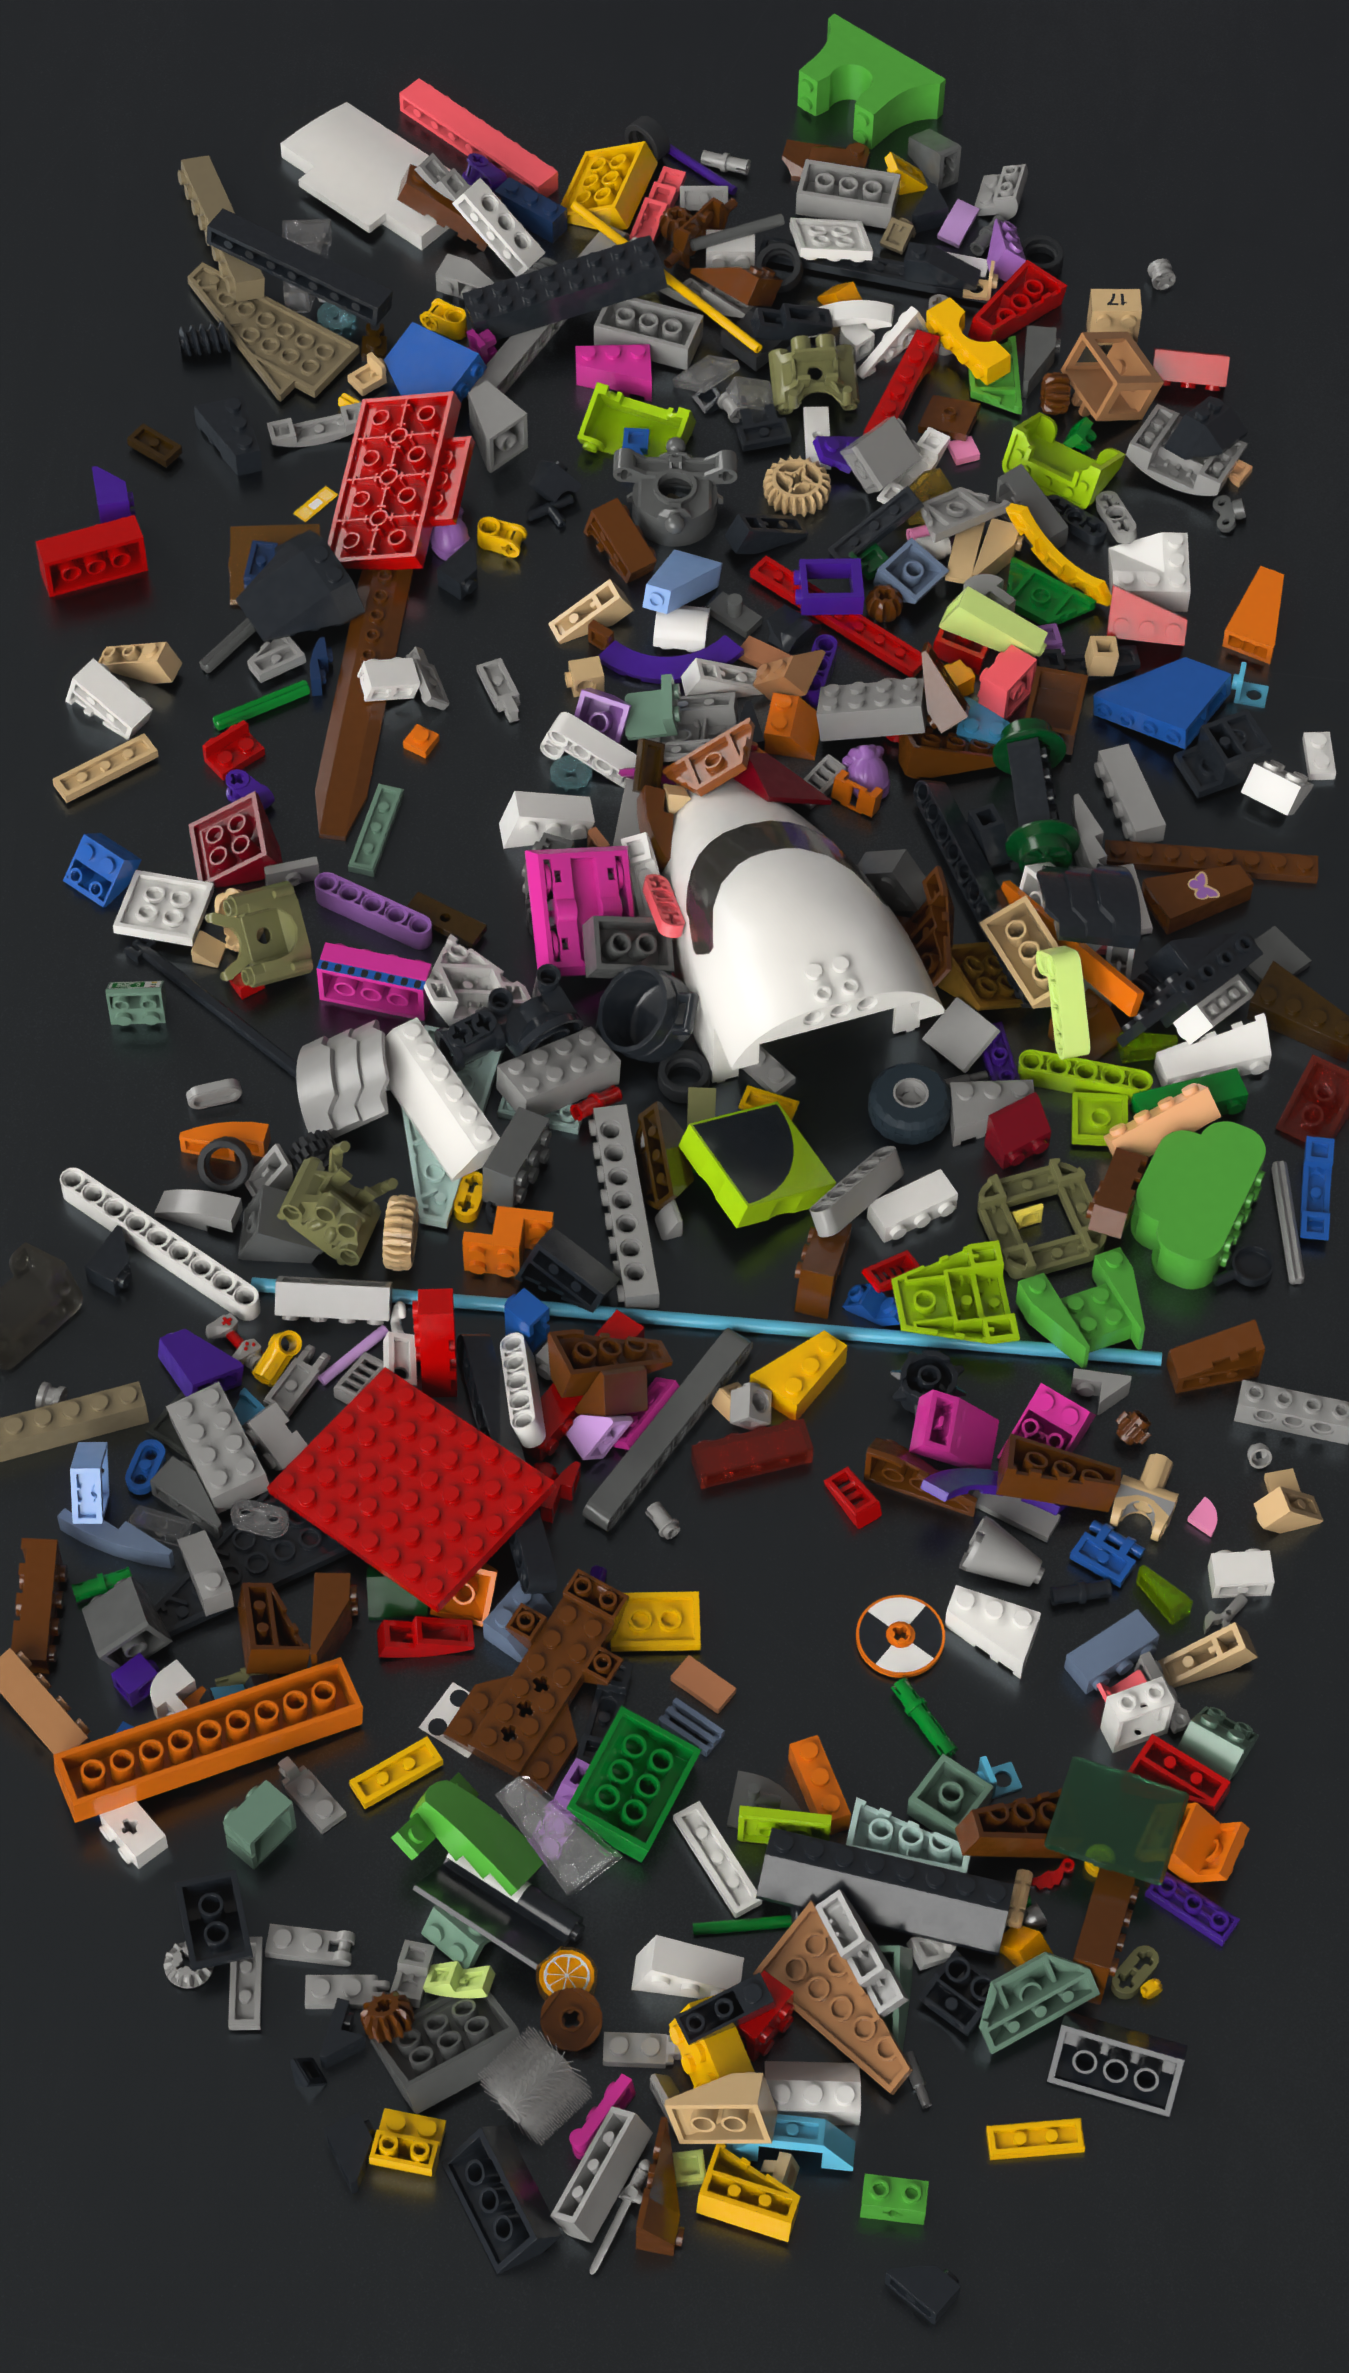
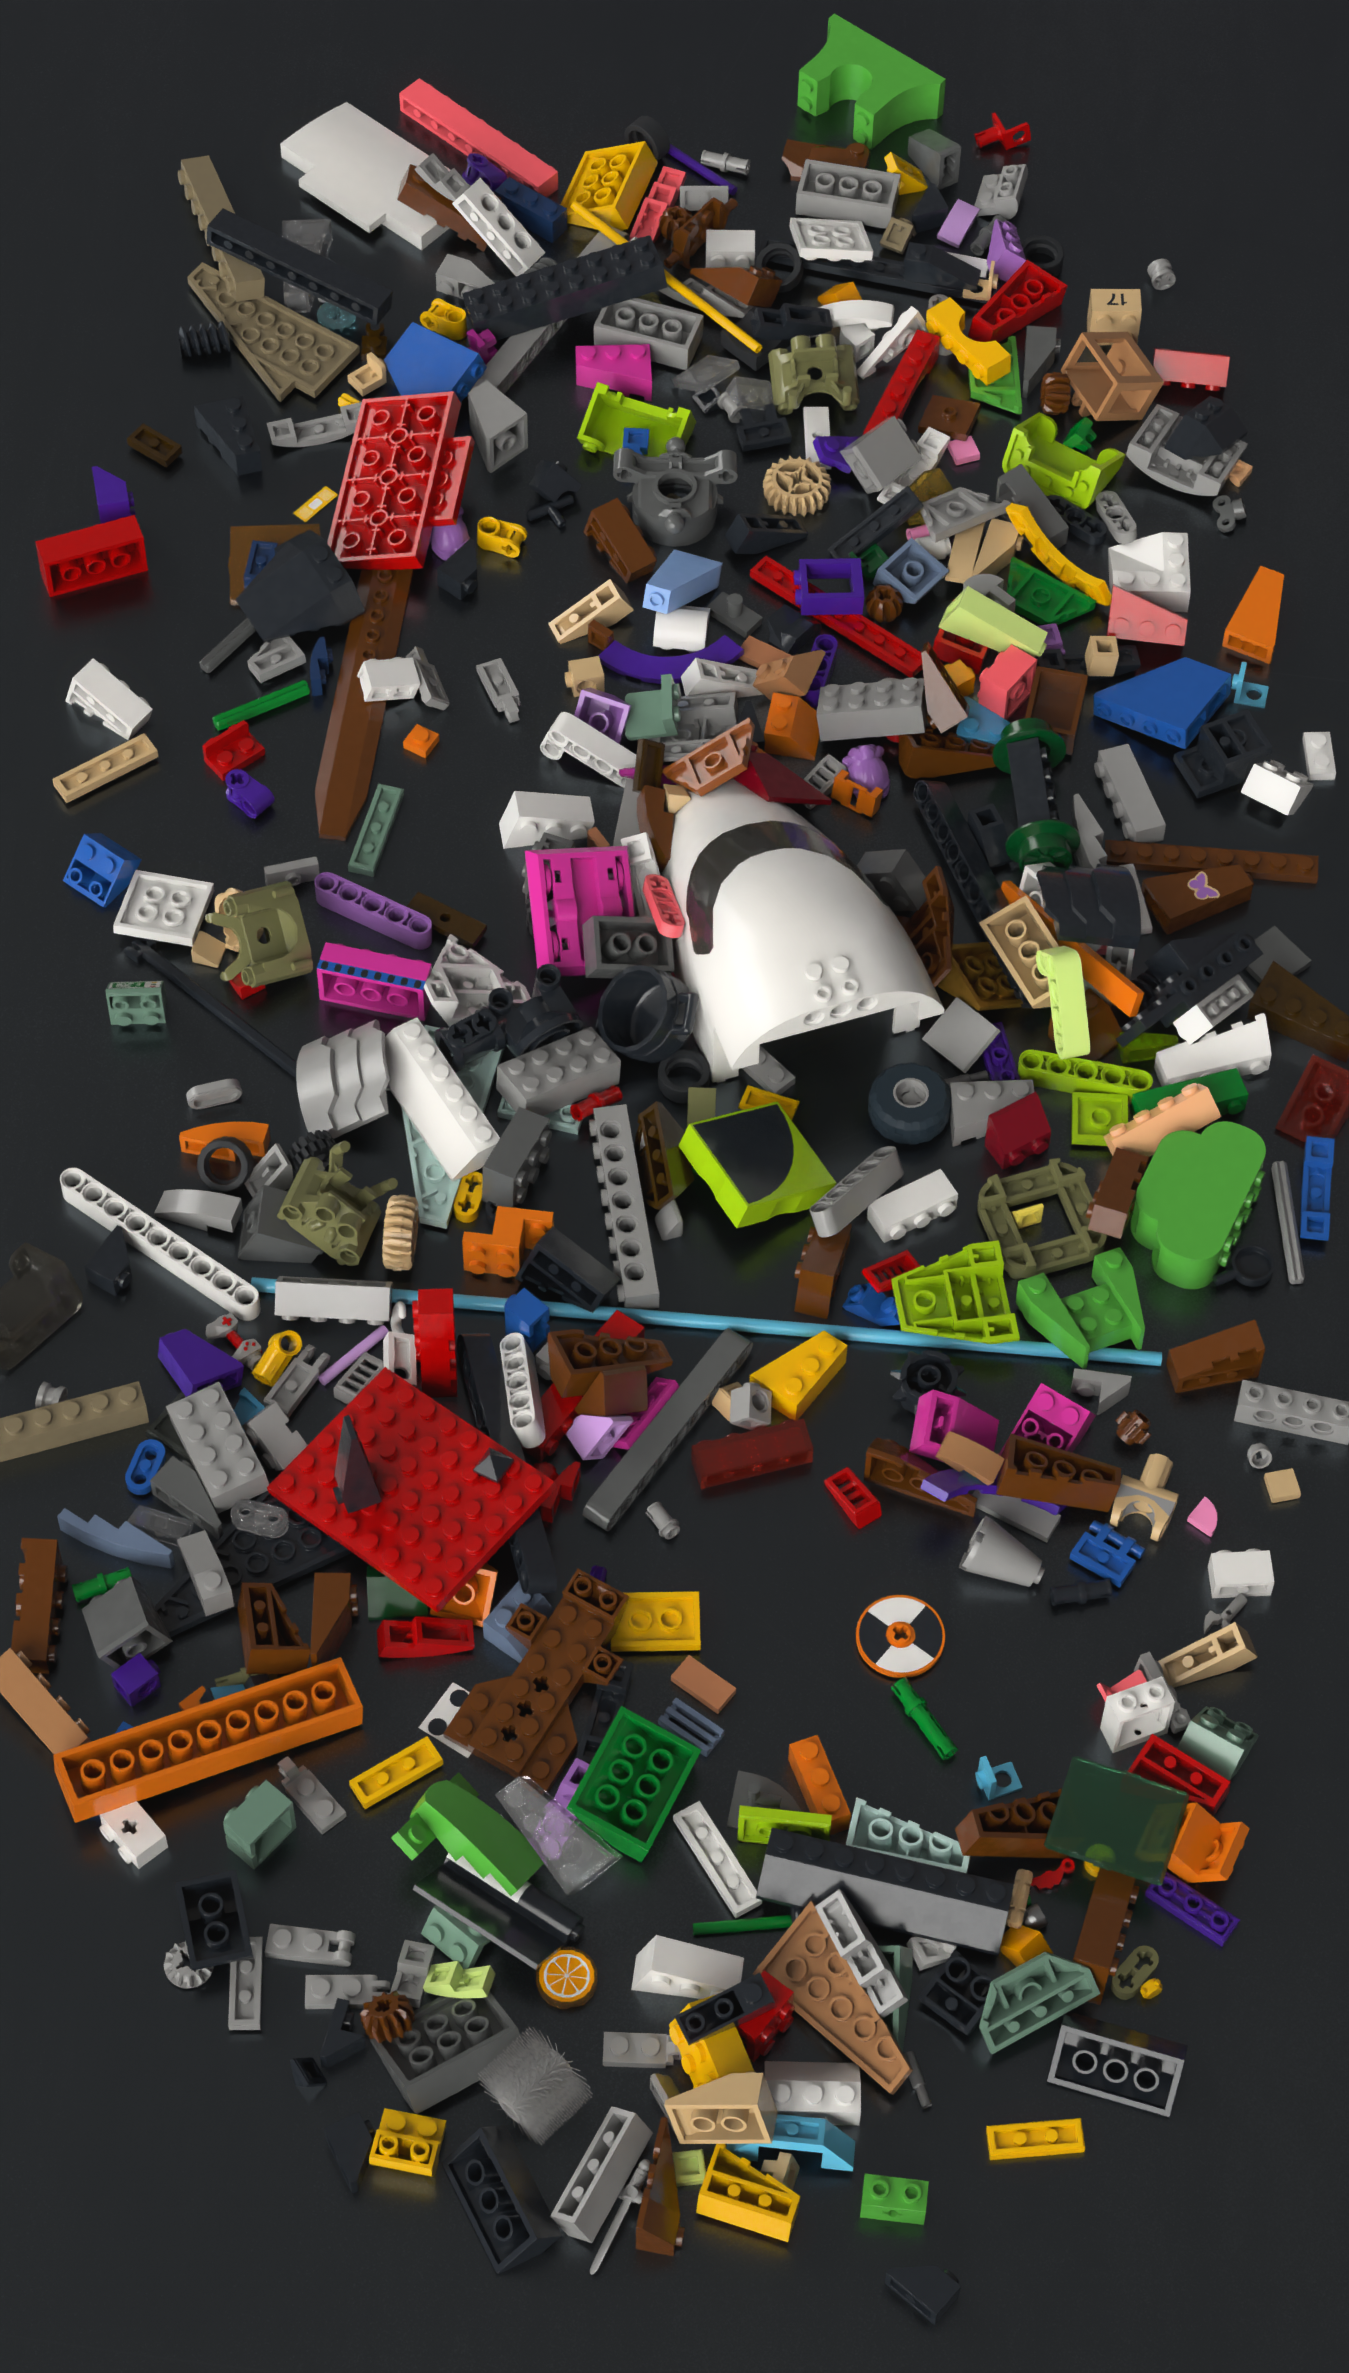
light blue window [70,1442,110,1524] -> none
tan slope [98,642,182,684] -> none
white brick [150,1659,197,1719] -> none
dark red slope [188,791,283,888] -> none
reddish brown plate [540,1988,602,2052] -> none
clear light blue gear [550,755,592,792] -> none
dark pink plate [569,2074,636,2160] -> none
dark grey piece [690,214,785,251] -> none
sand green brick [907,1754,994,1842] -> none
white wedge [945,1585,1041,1679] -> none
sand blue brick [1064,1609,1160,1694] -> none
clear neon green slope [1136,1565,1193,1625] -> none
tan slope [1254,1486,1324,1534] -> none
none -> black wedge [333,1415,382,1514]
none -> slope [473,1447,514,1484]
none -> medium nougat slope [935,1431,1005,1485]
none -> red bracket [974,112,1031,150]

